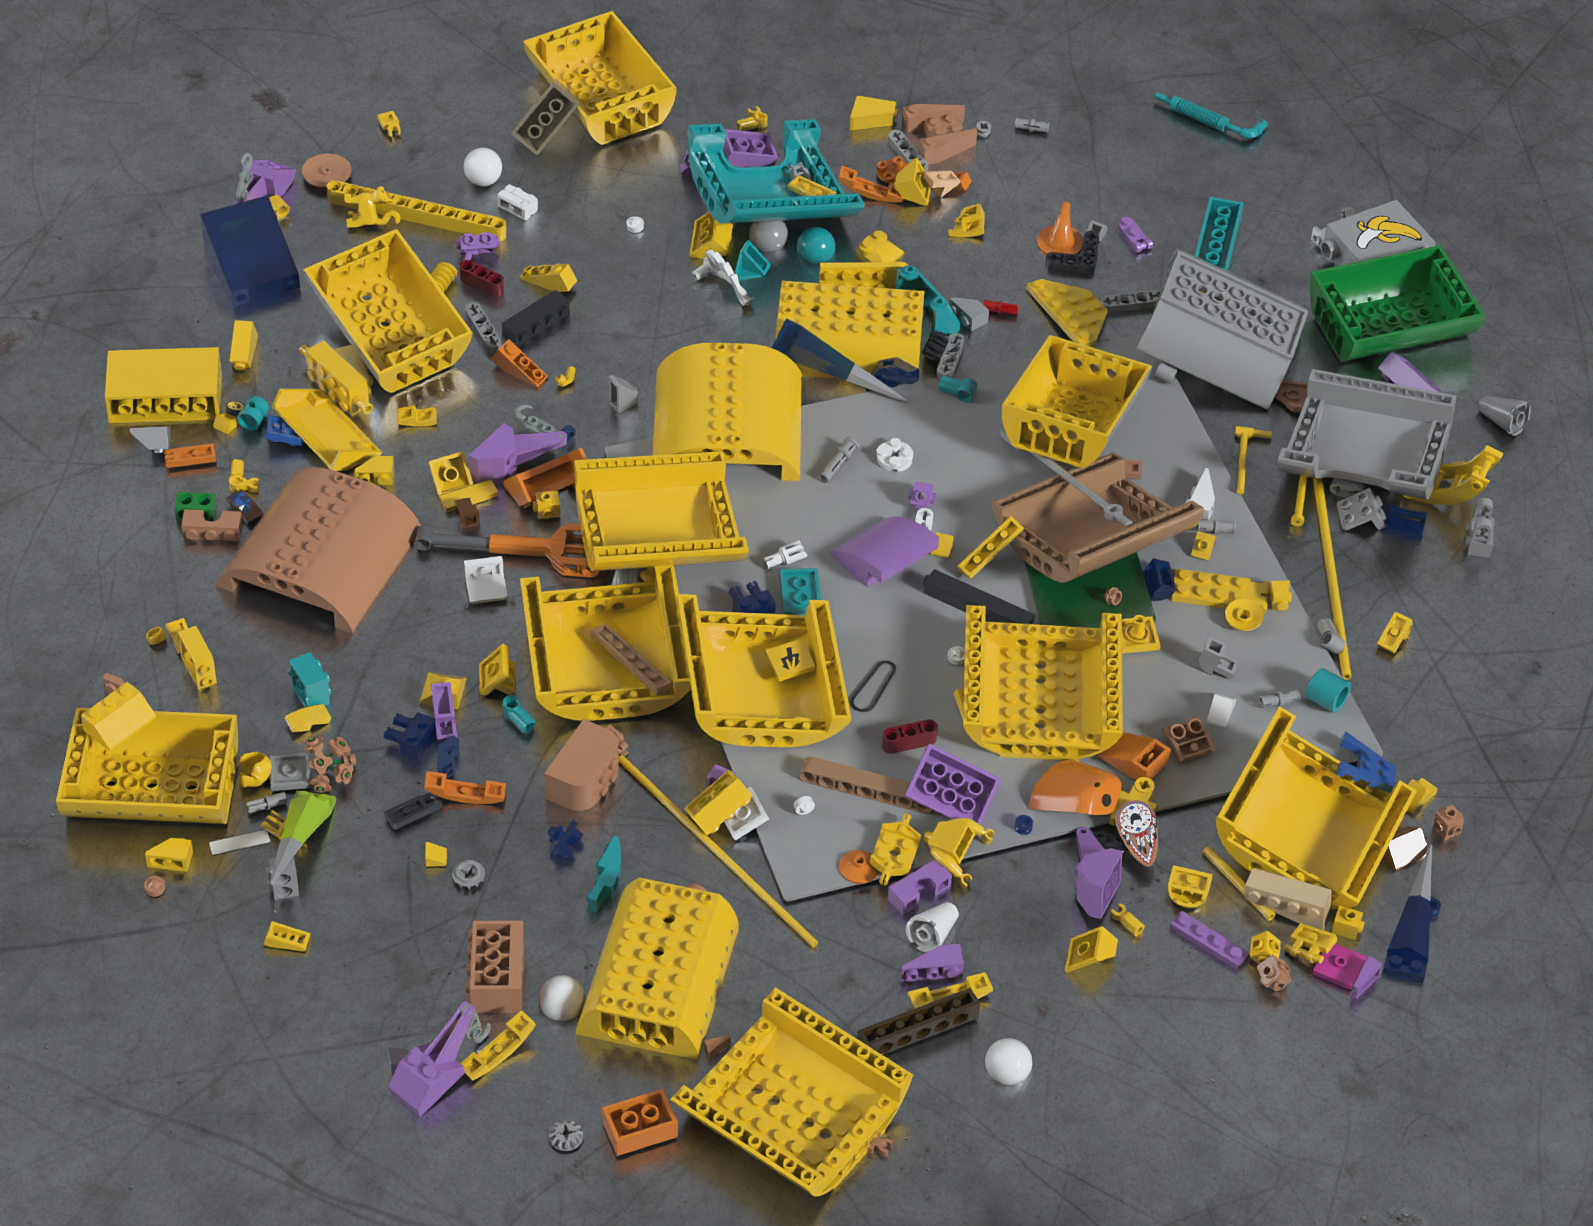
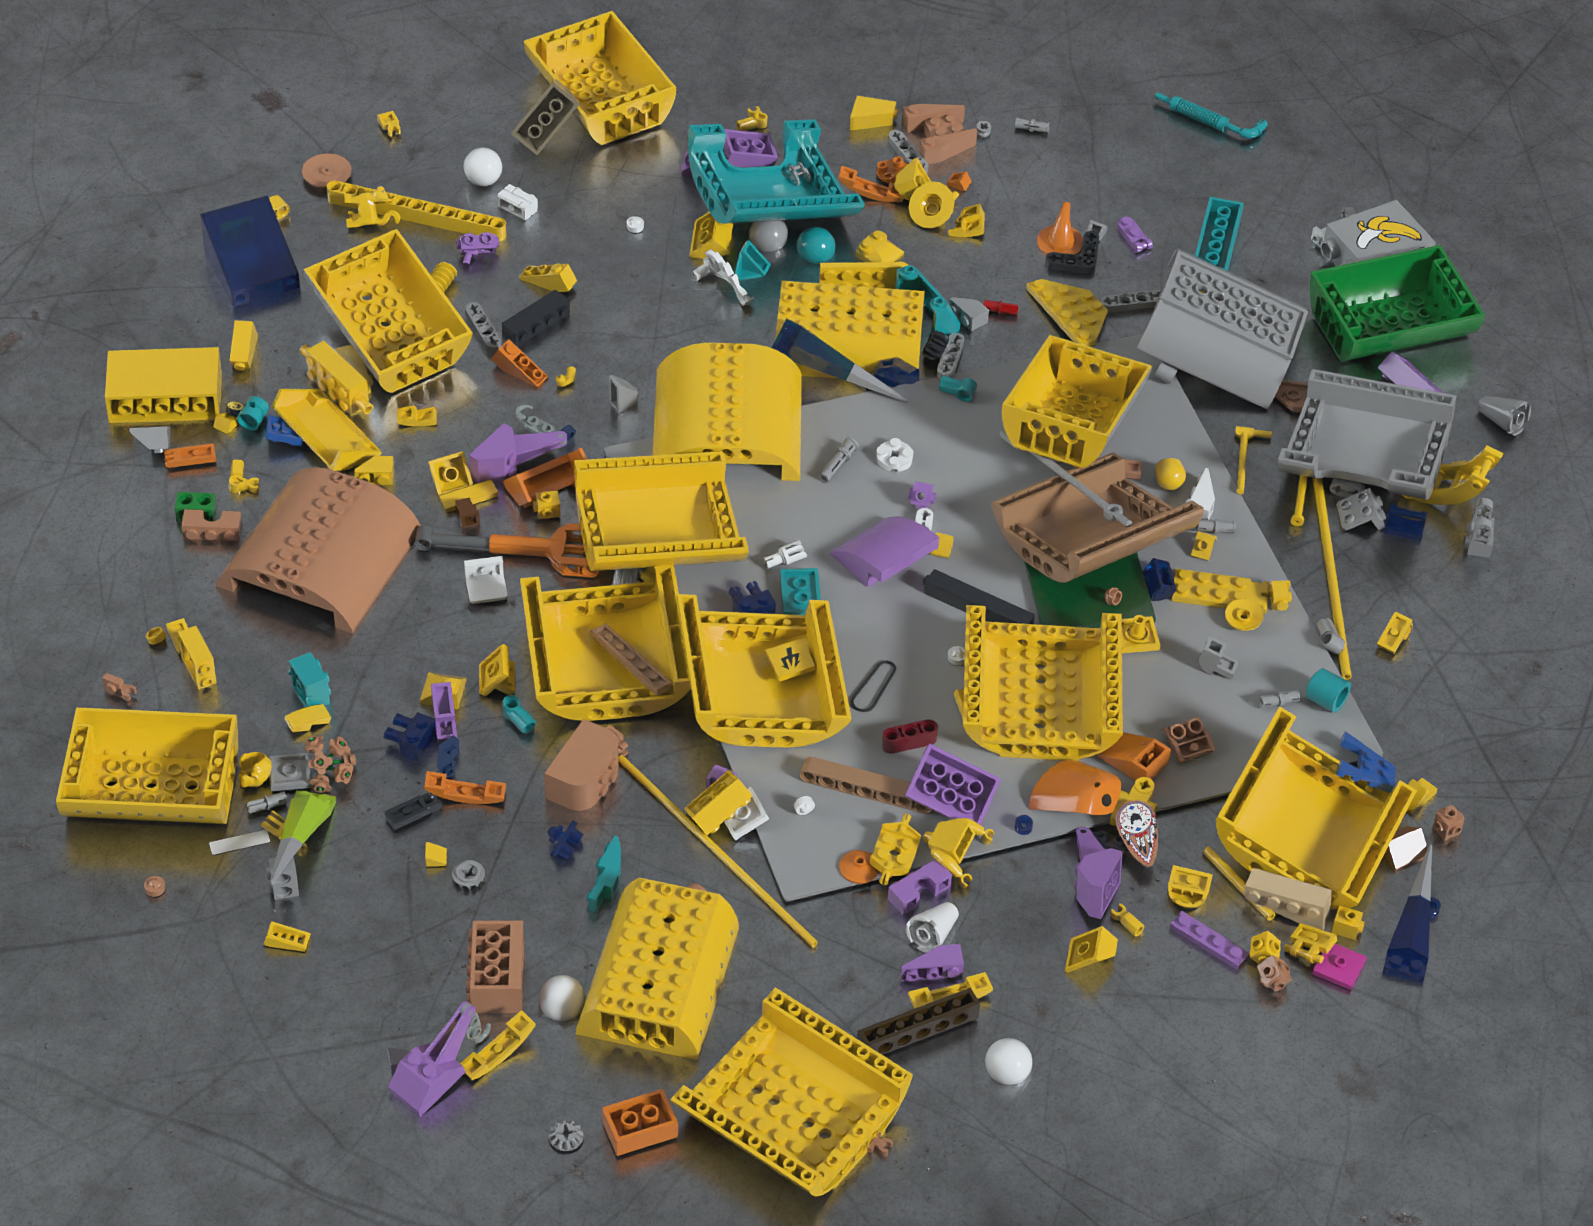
yellow slope [81,682,156,752] -> none
yellow slope [145,838,193,872] -> none
slope [225,489,264,525] -> none
medium lavender slope [230,152,297,216] -> none
dark red beam [459,260,504,297] -> none
nougat piece [704,1035,731,1060] -> none
yellow tile [787,175,837,196] -> none
light nougat slope [923,171,960,197] -> none
yellow slope [957,516,1024,579] -> none
white slope [1206,693,1236,729] -> none
medium lavender slope [1351,956,1382,1000] -> none
none -> yellow piece [909,181,959,229]
none -> yellow helmet [1154,458,1186,490]

